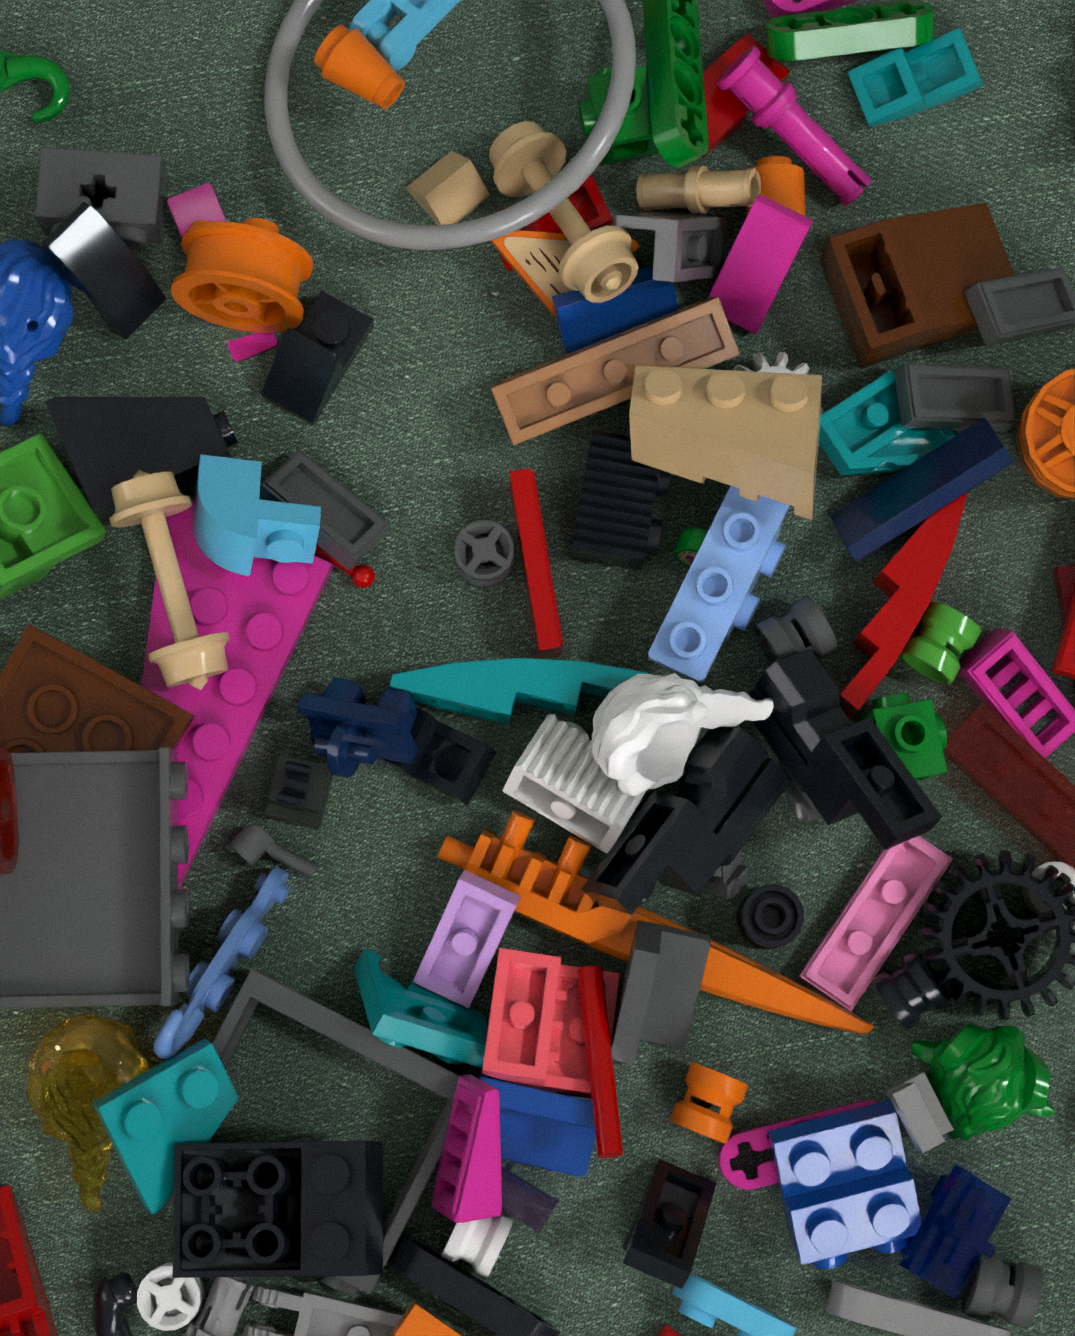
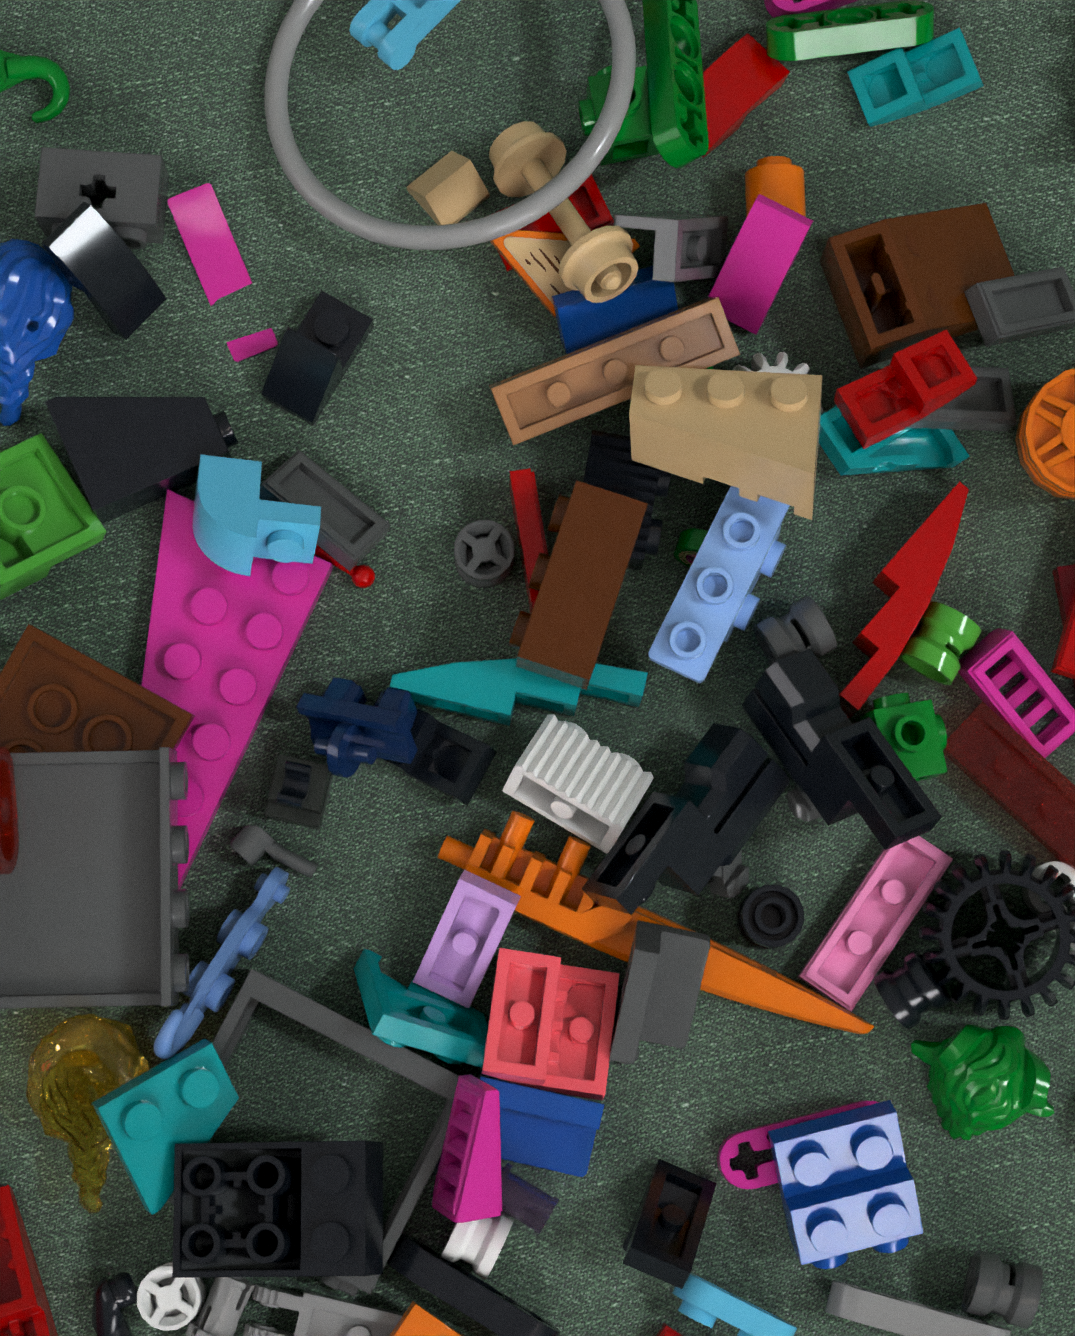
tan piece [109,470,231,690] -> none
orange wheel [171,218,314,333] -> none
orange cone [314,24,406,110] -> none
red bar [577,966,623,1158] -> none
white hair [592,673,774,796] -> none
tan pin [636,165,761,214] -> none
orange wheel [668,1062,749,1144] -> none
dark pink pin [716,45,872,206] -> none
dark blue tile [830,417,1014,562] -> none
light grey slope [887,1072,954,1153] -> none
clear blue hips [899,1165,1011,1299] -> none
none -> reddish brown brick [509,480,648,690]
none -> red slope [834,329,978,449]

